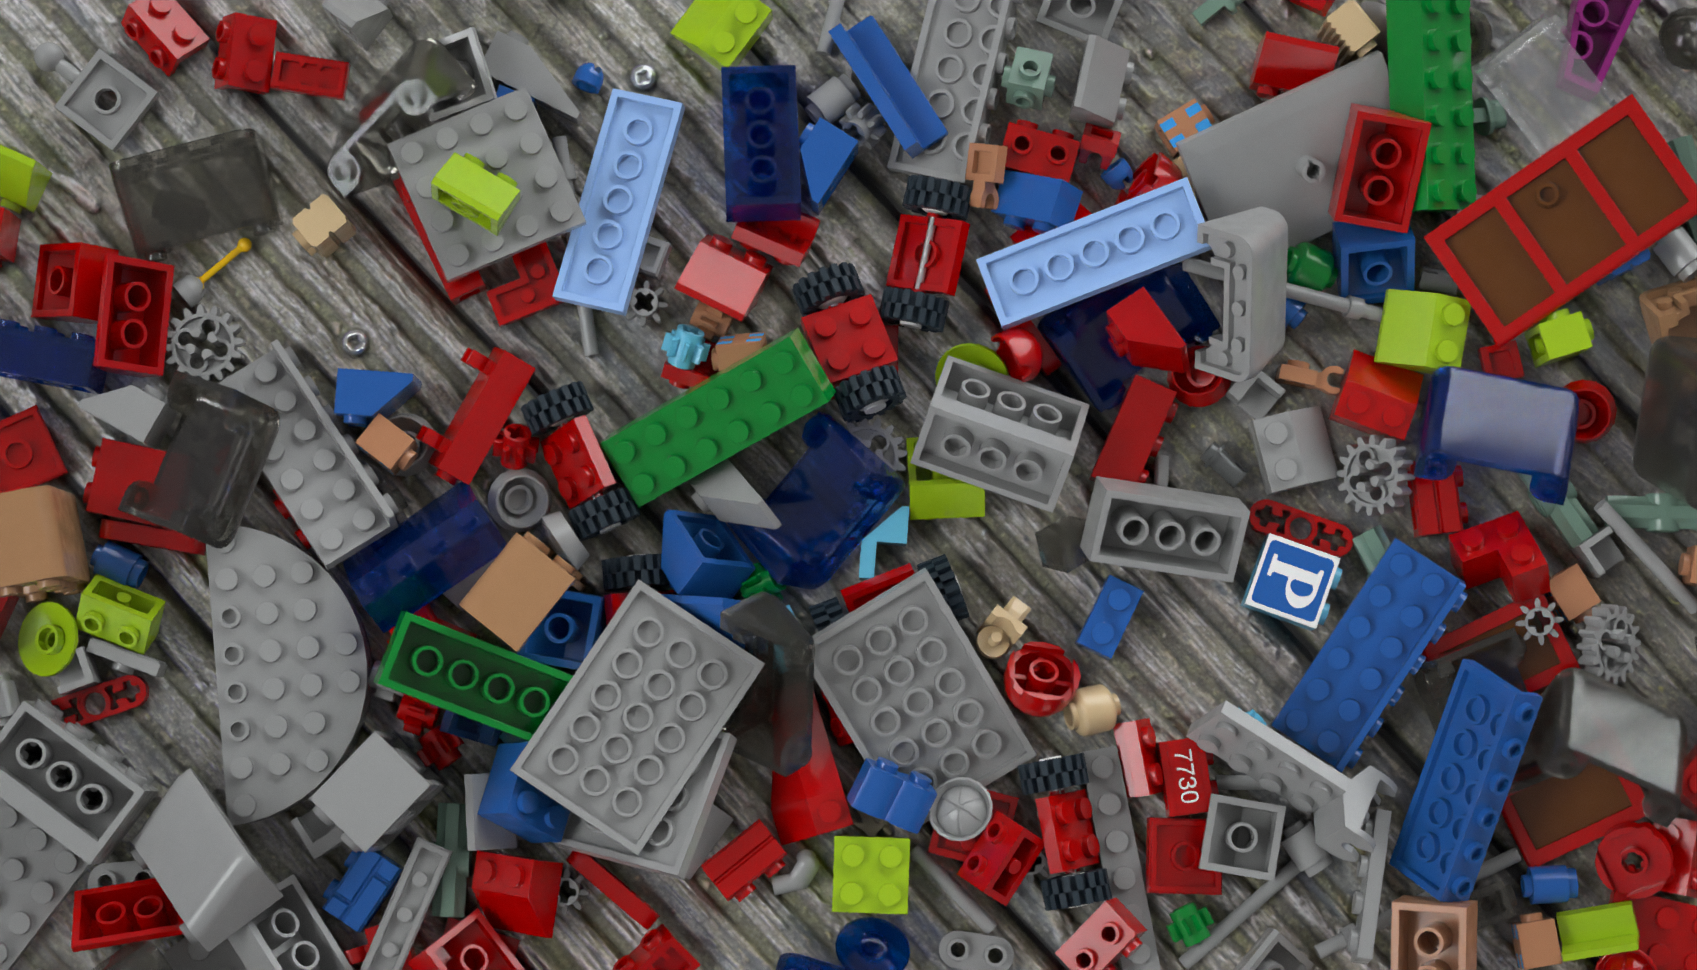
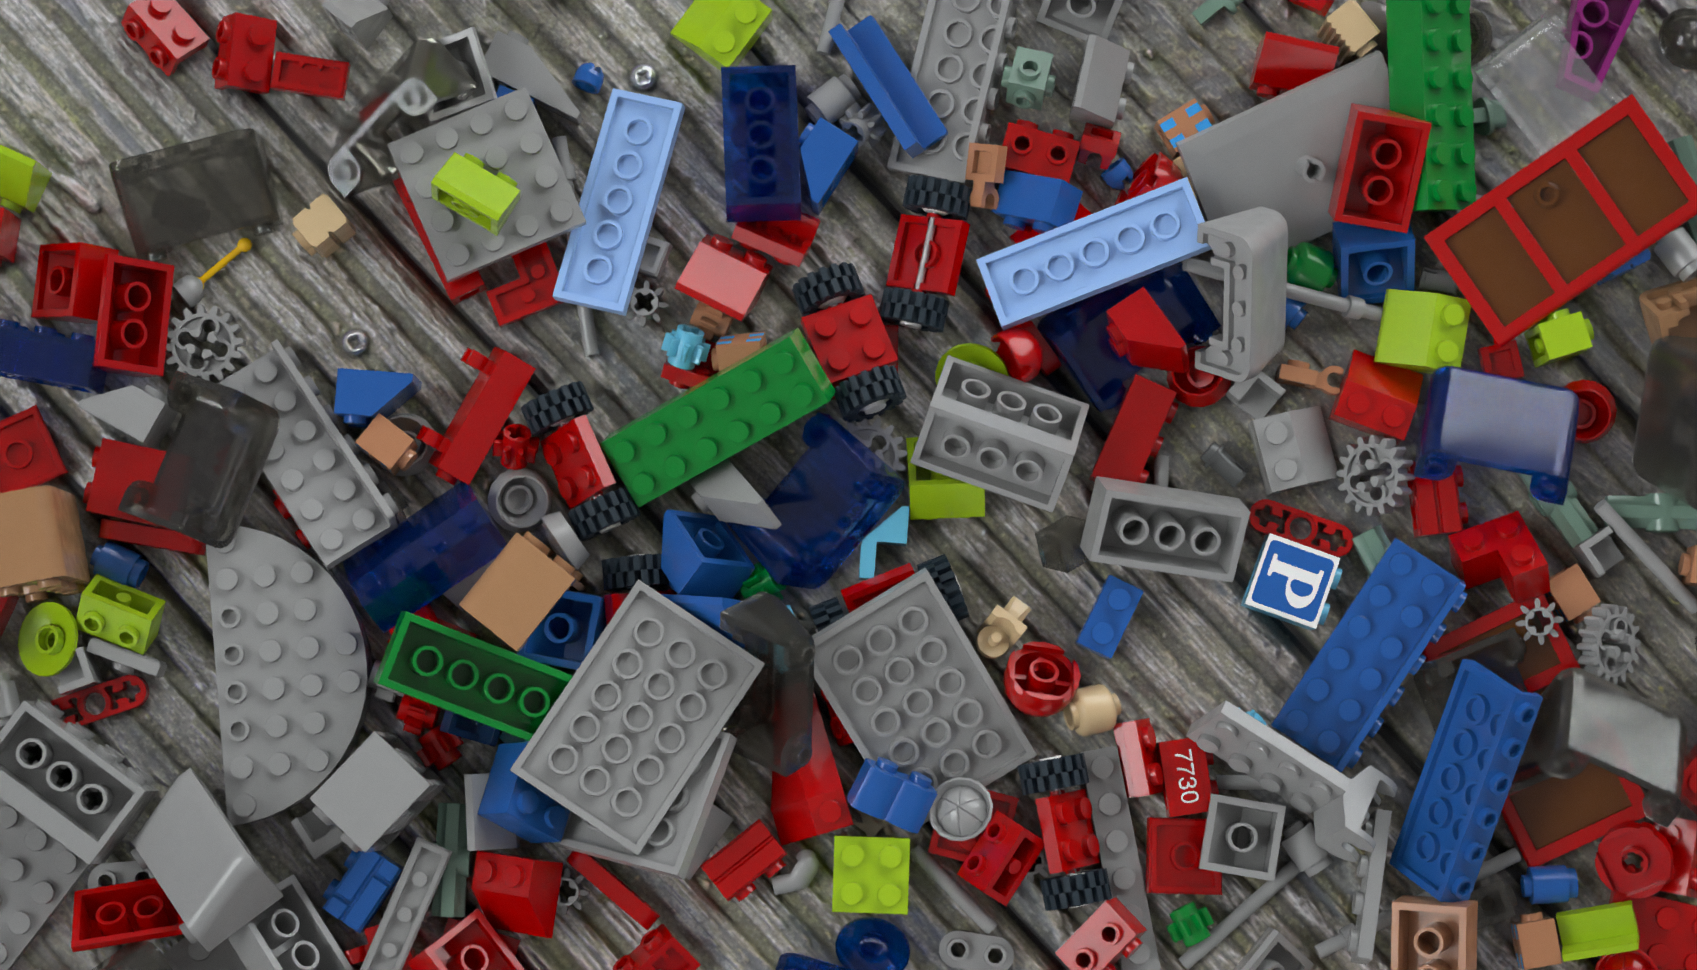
light grey plate [34,42,160,153] -> none

